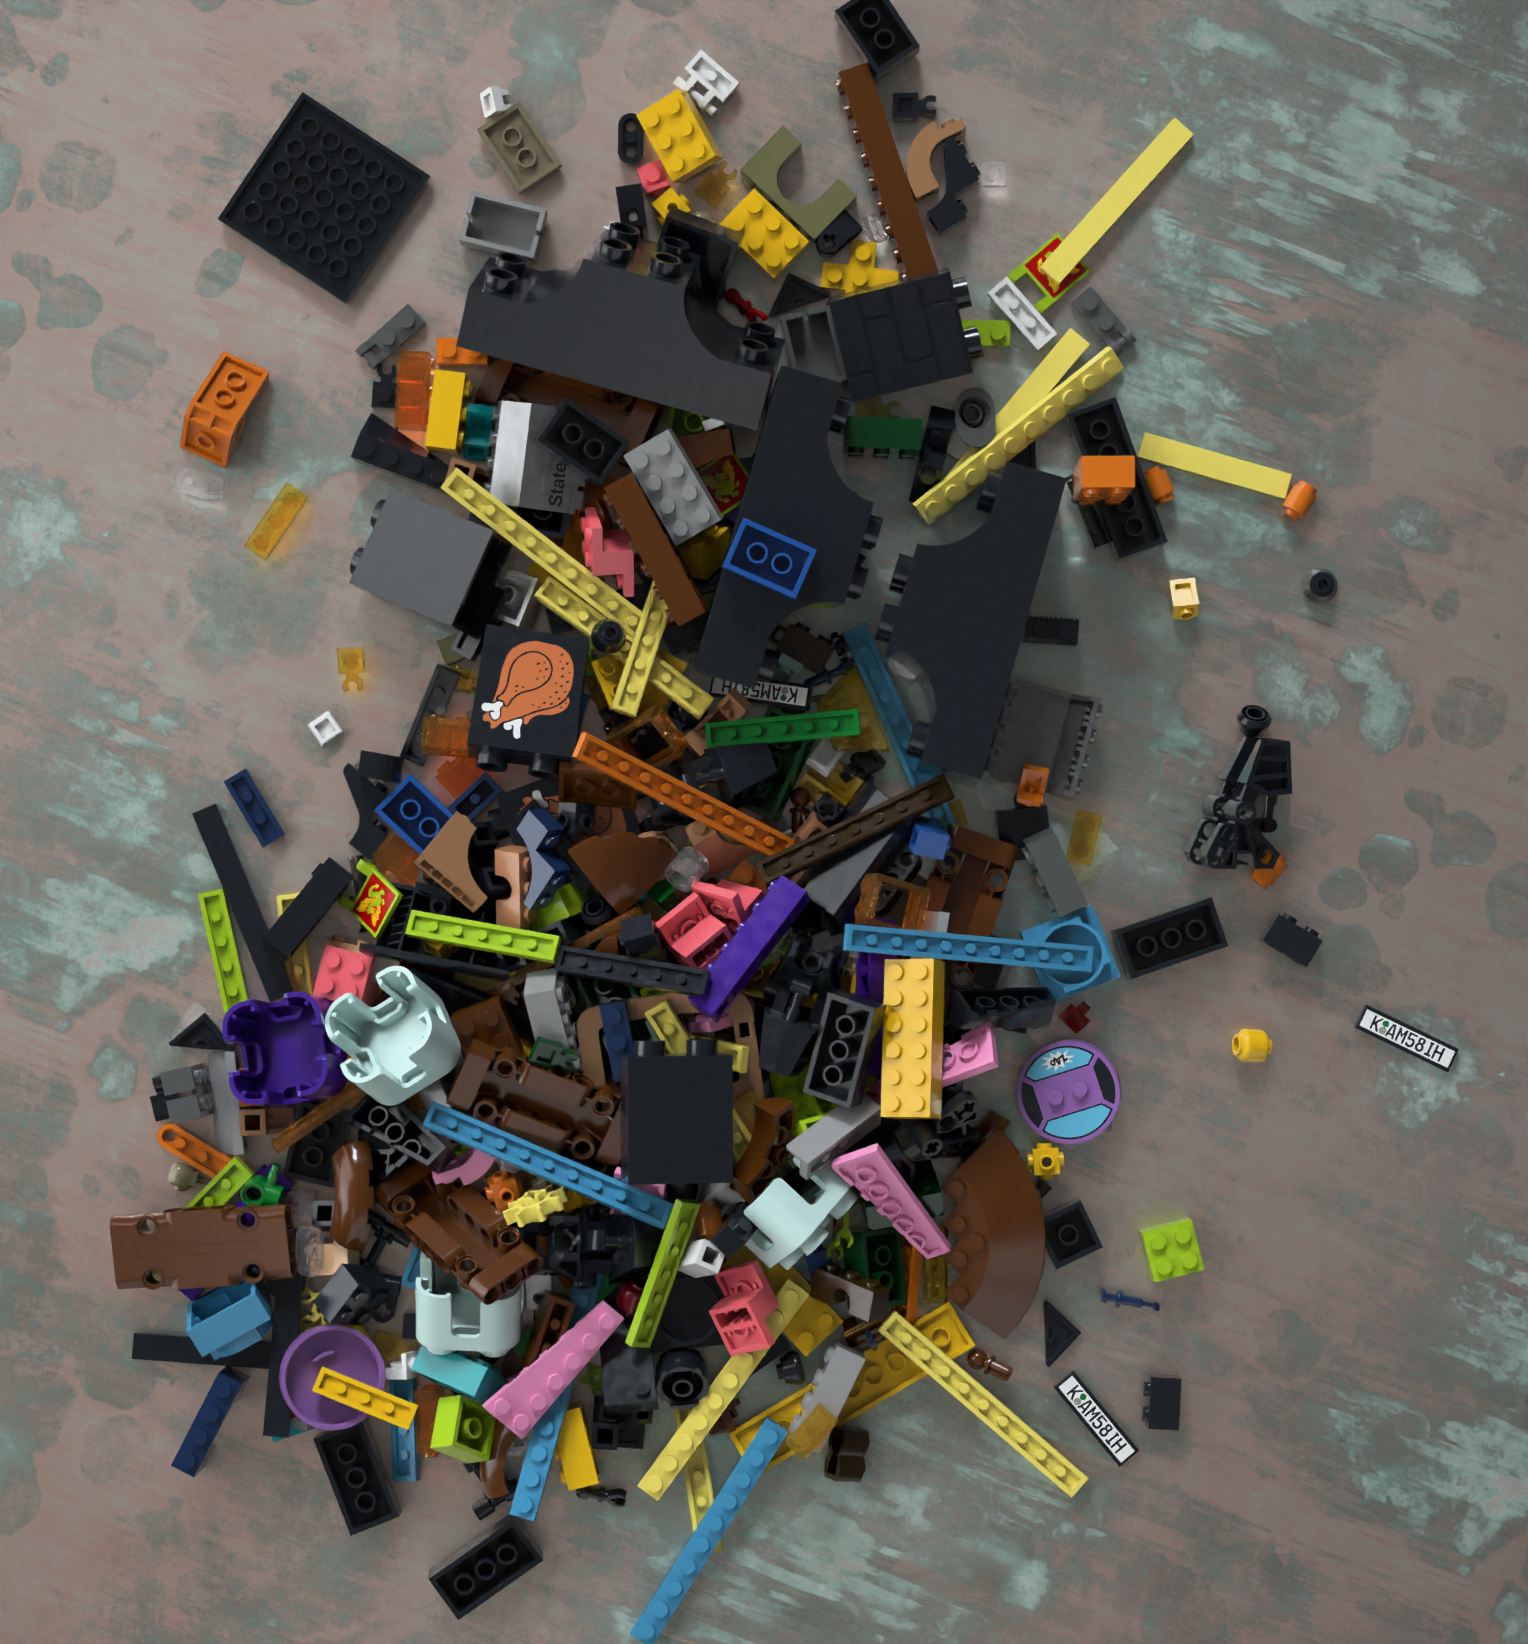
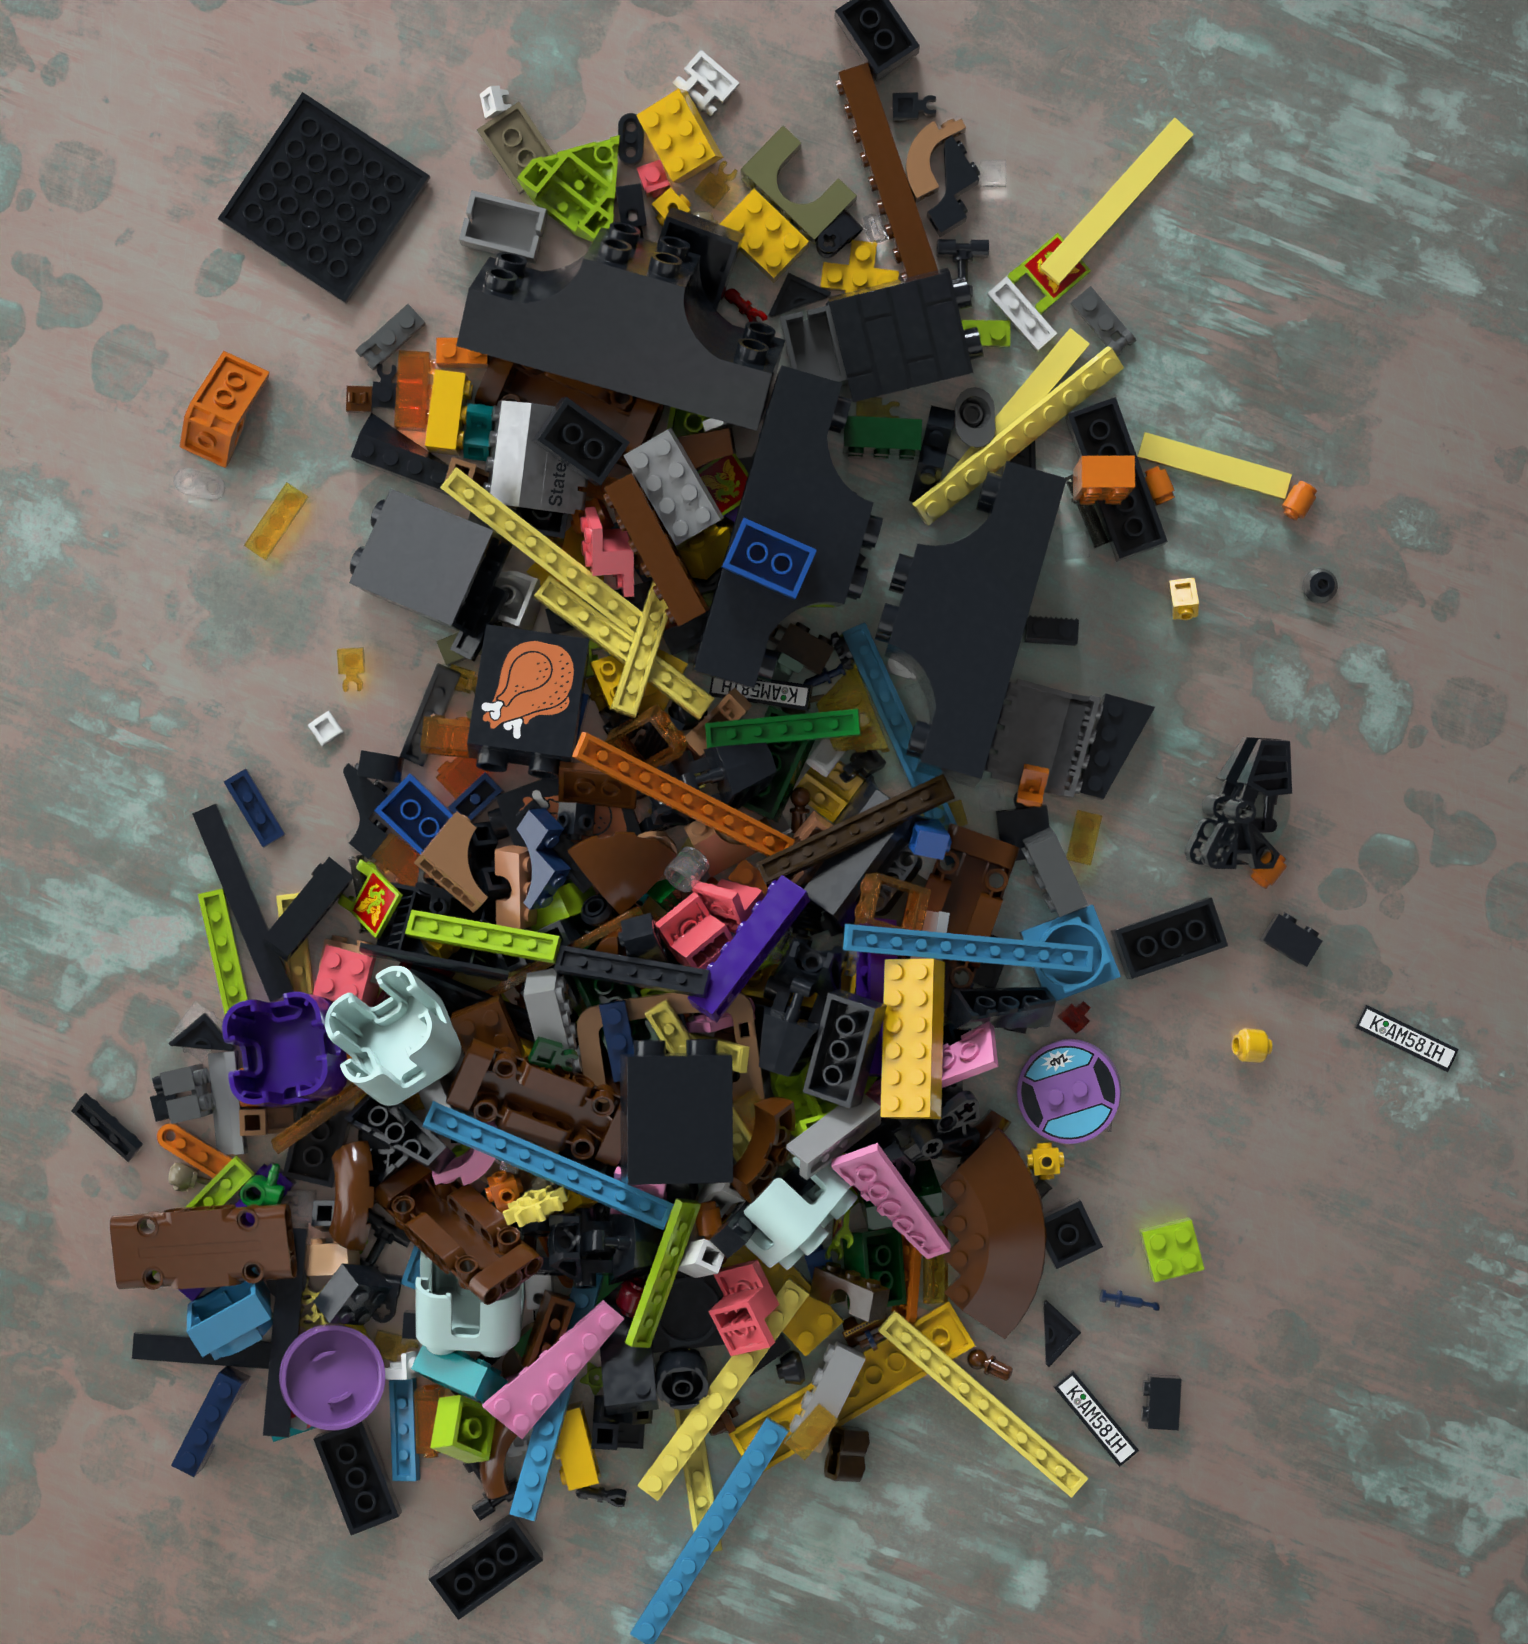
clear plate [296,1224,324,1277] -> none
yellow plate [312,1366,419,1431] -> none
black cone [591,619,626,654] -> none
black piece [812,791,846,824] -> none
black cone [1237,705,1272,737] -> none
none -> black plate [71,1093,143,1162]
none -> reddish brown tile [346,386,373,413]
none -> lime wedge [516,135,620,242]
none -> black bar [937,239,989,298]
none -> black wedge [1079,693,1155,800]

